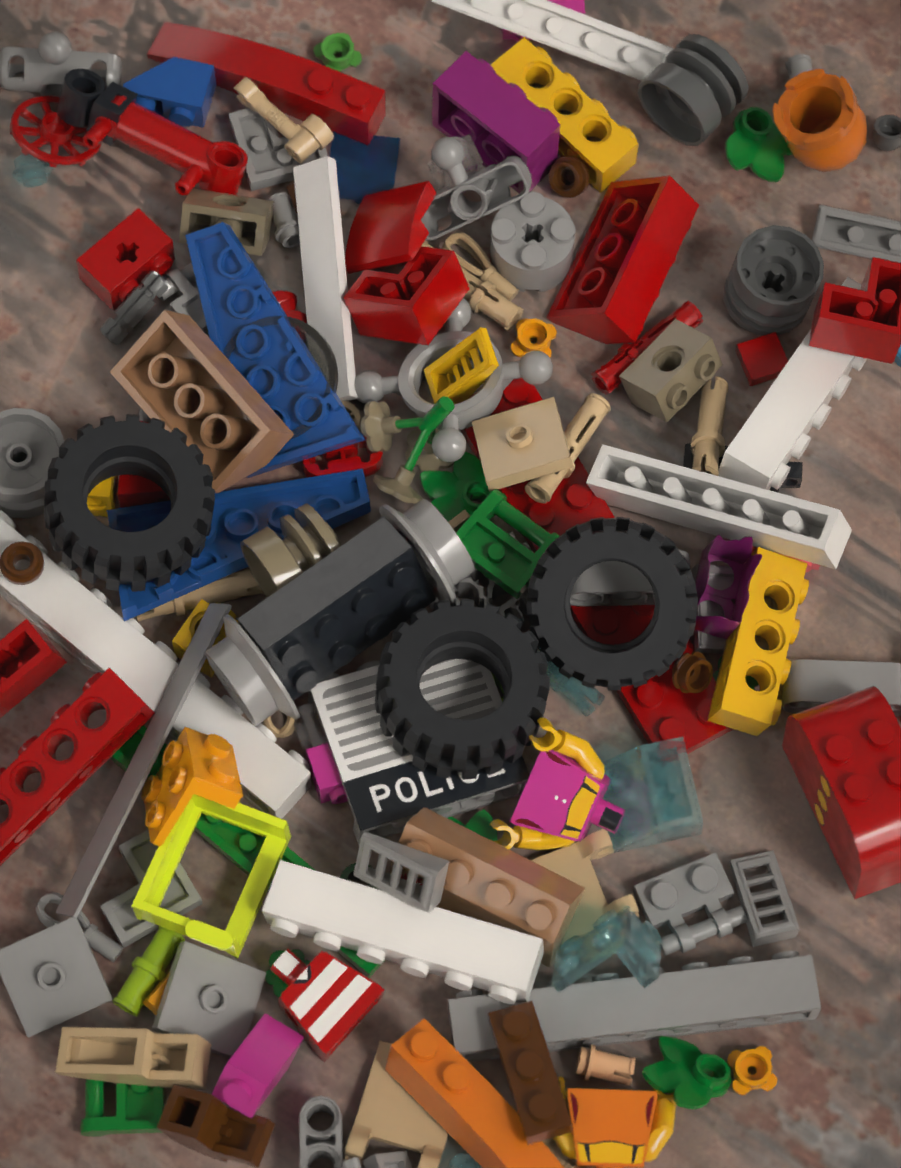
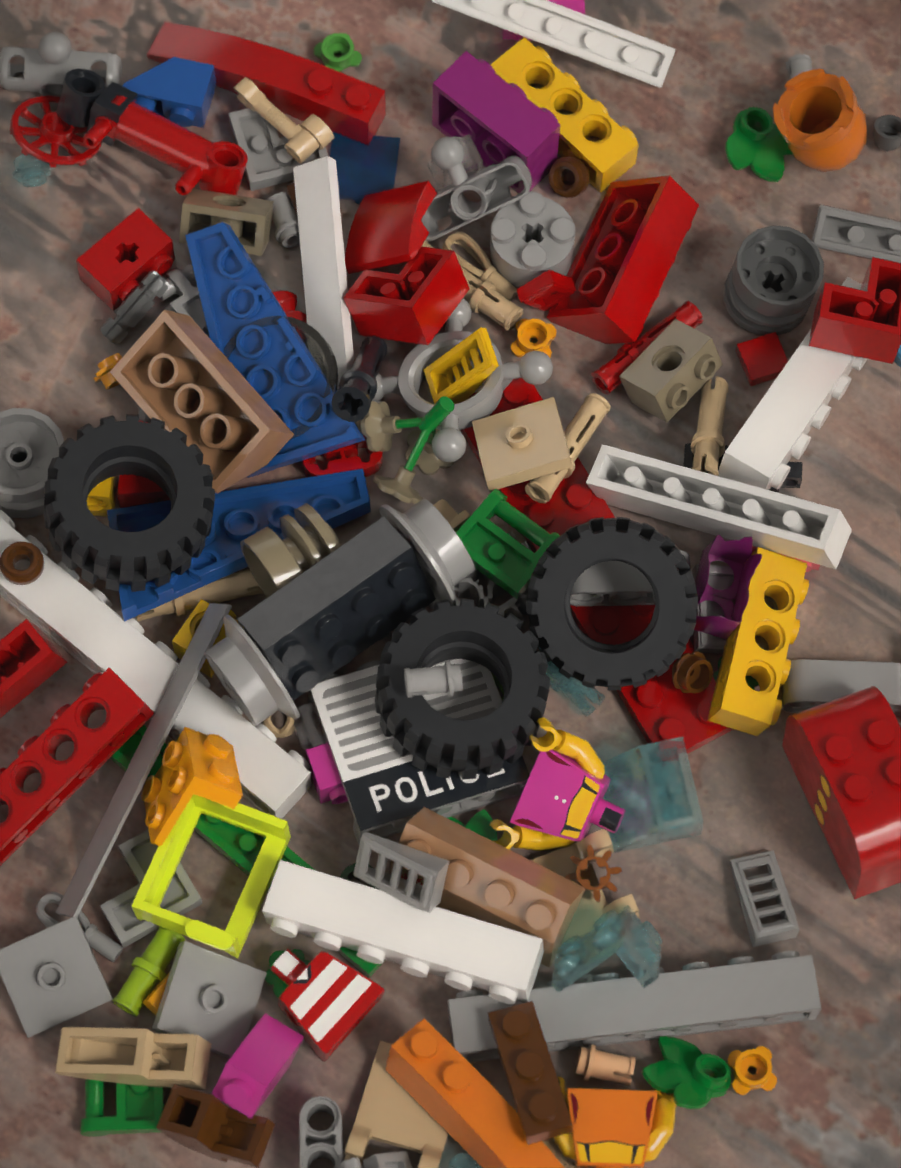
green plate [420,451,492,522] -> none
light grey plate [633,852,747,956] -> none
dark grey wheel [637,34,749,146] -> none
none -> light orange plate [94,353,122,390]
none -> black pin [331,336,388,422]
none -> light grey pin [404,660,462,698]
none -> red tile [516,269,576,311]
none -> dark orange gear [565,845,622,902]

